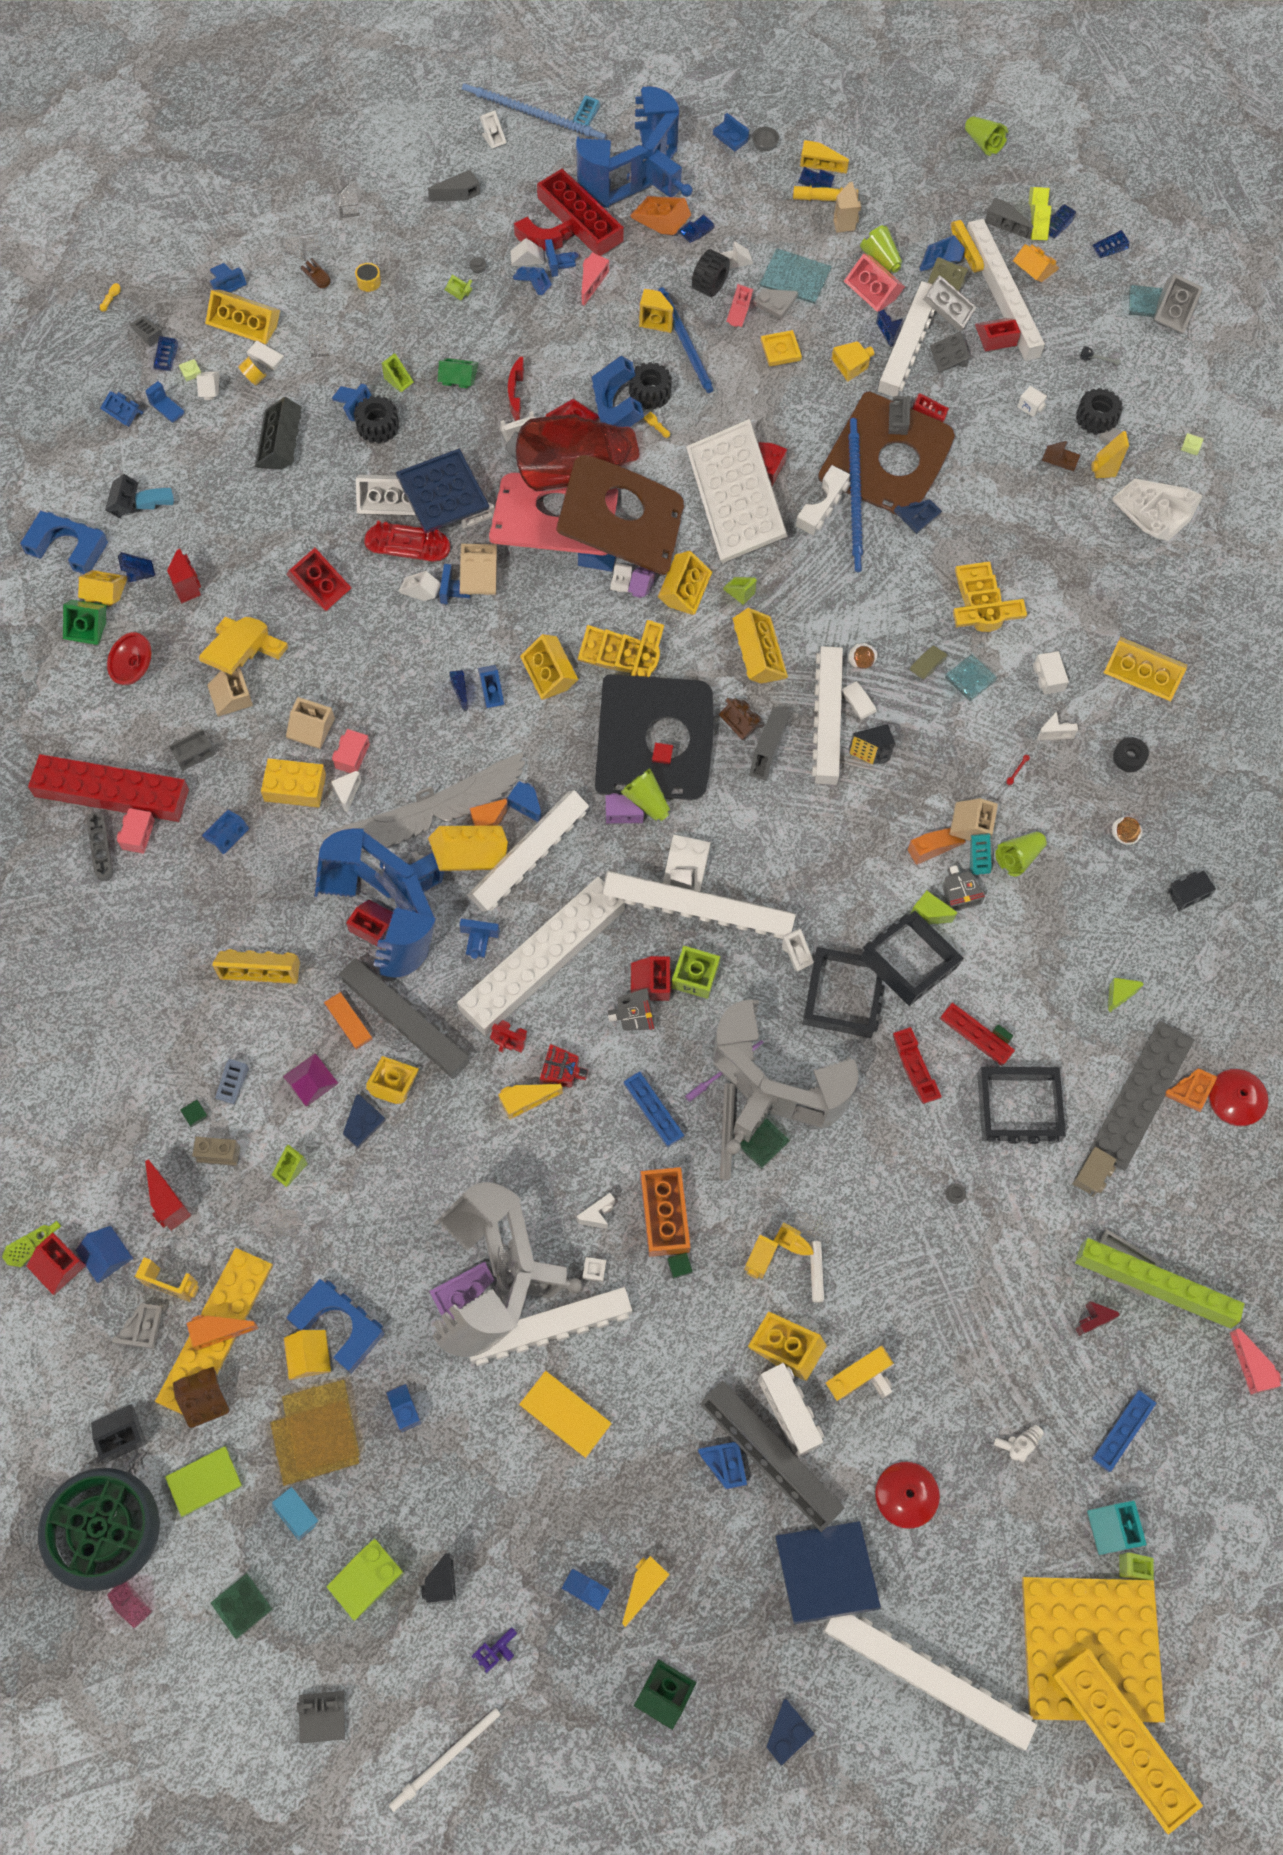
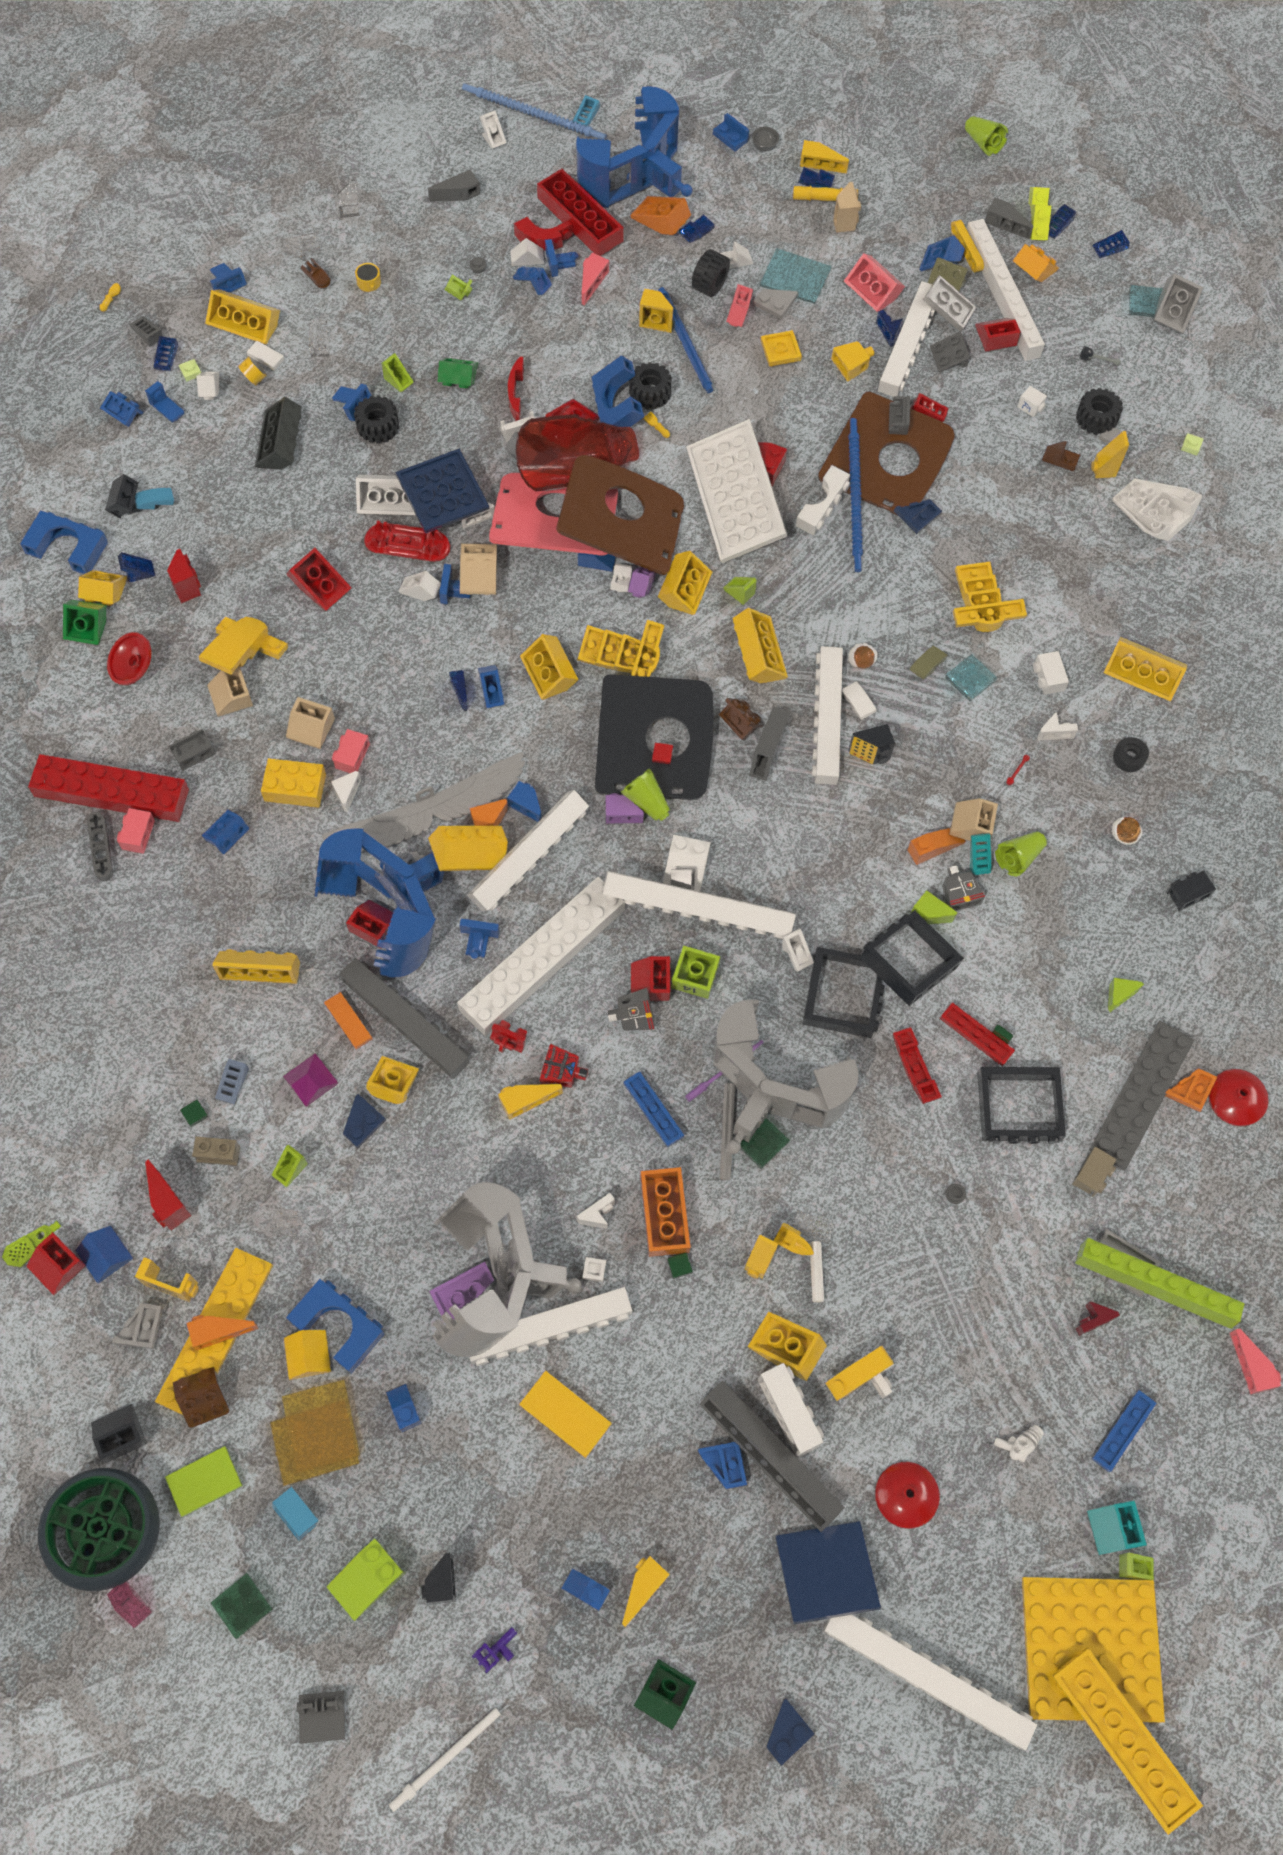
lime cone [860,225,902,273] -> none

